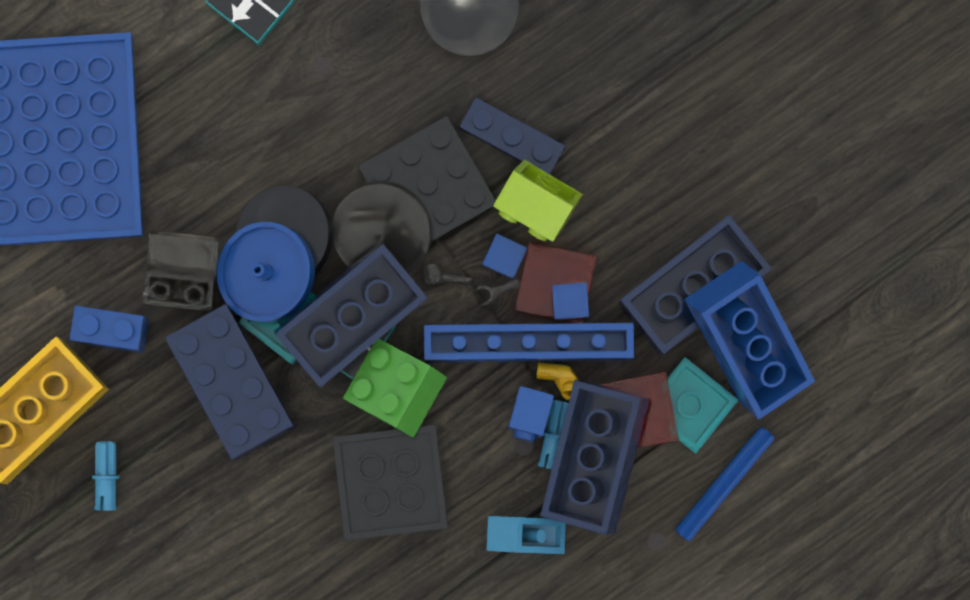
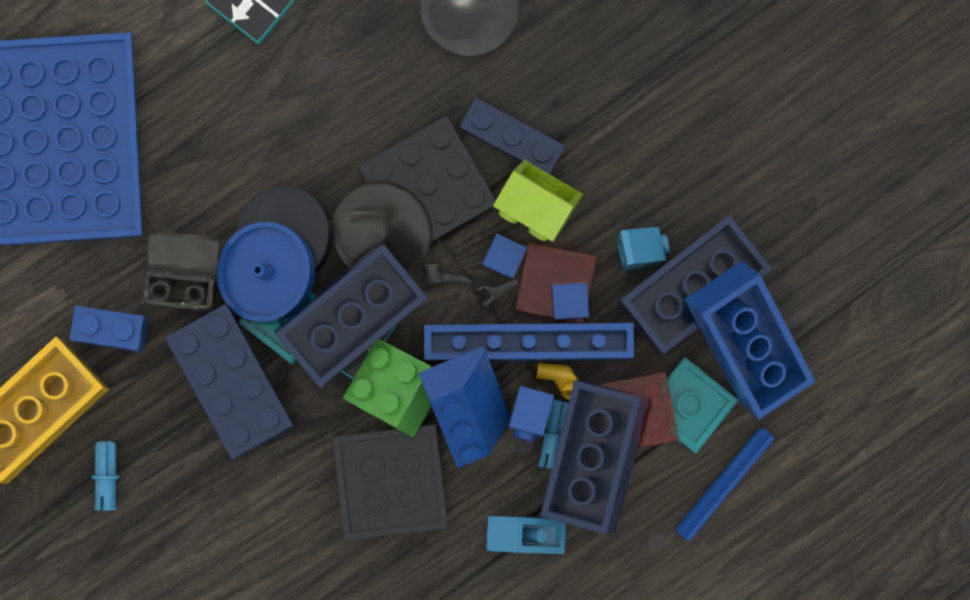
none -> blue slope [418,346,511,468]
none -> dark azure slope [616,227,670,272]

